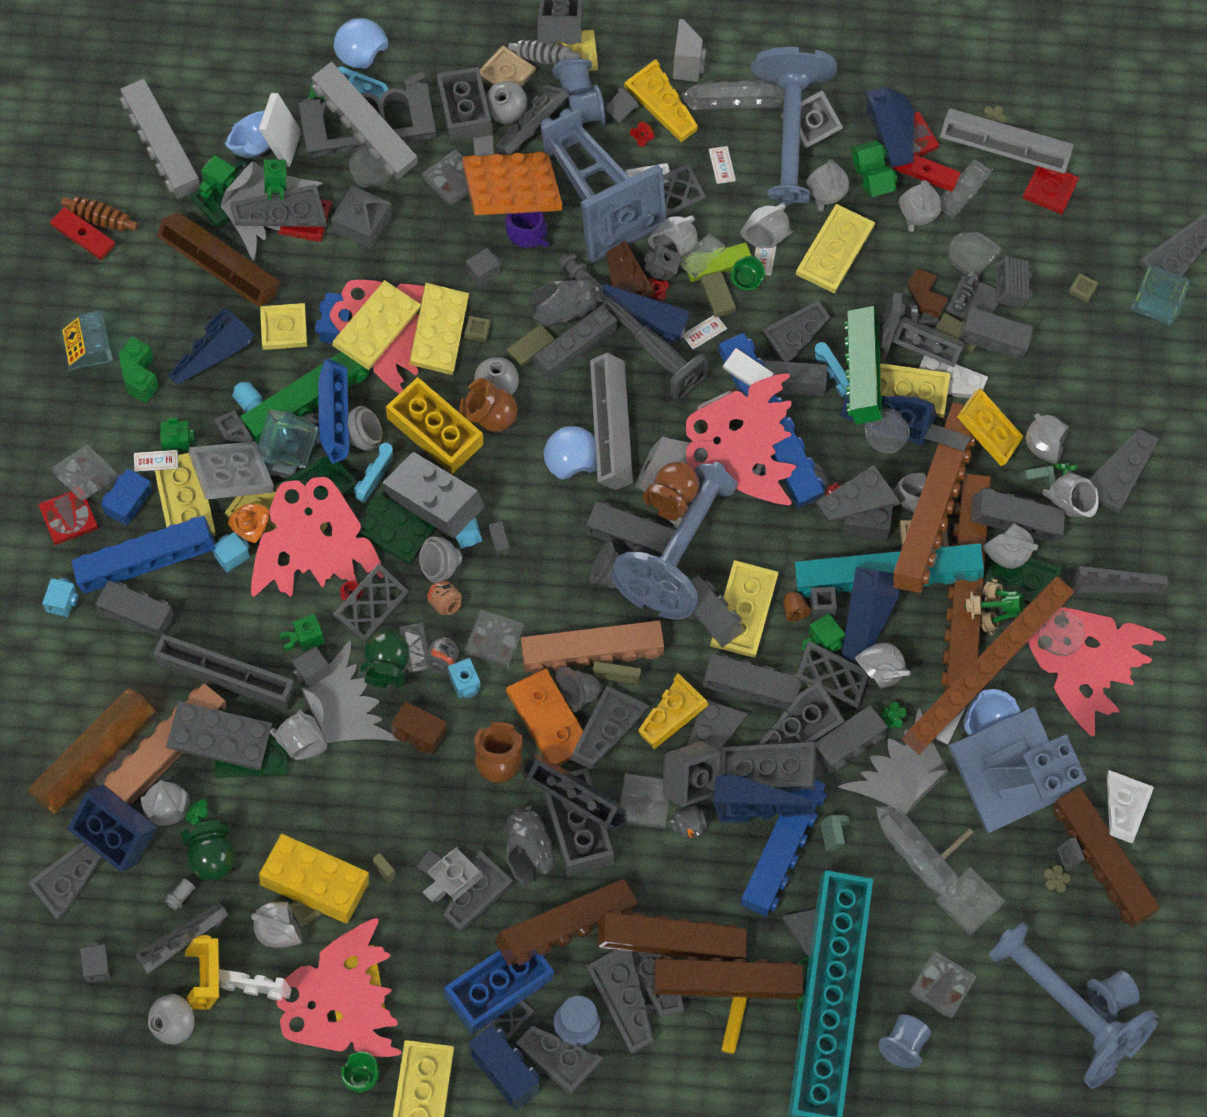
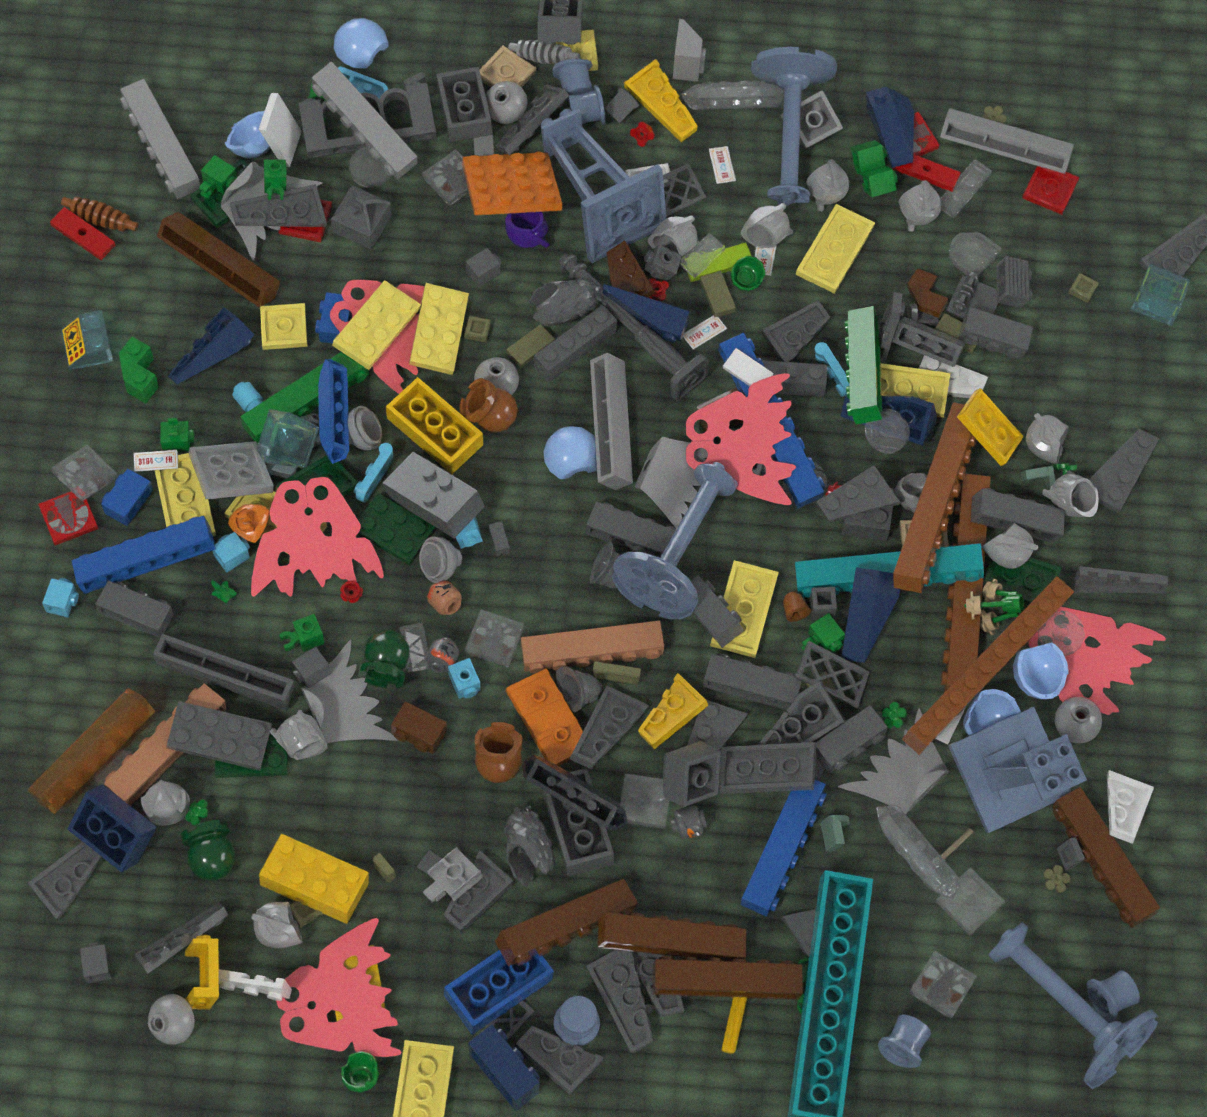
light grey pin [165,879,195,911] -> none
dark grey slope [214,410,253,442] -> none
dark grey window [333,563,409,643] -> none
dark orange tile [643,462,699,521] -> none
dark blue wedge [713,774,813,823] -> none
light grey helmet [855,642,911,689] -> none
dark grey sticker [924,424,971,451] -> none
none -> green plant [211,580,237,603]
none -> light blue cylinder [1013,642,1069,699]
none -> light grey piece [1054,697,1102,743]

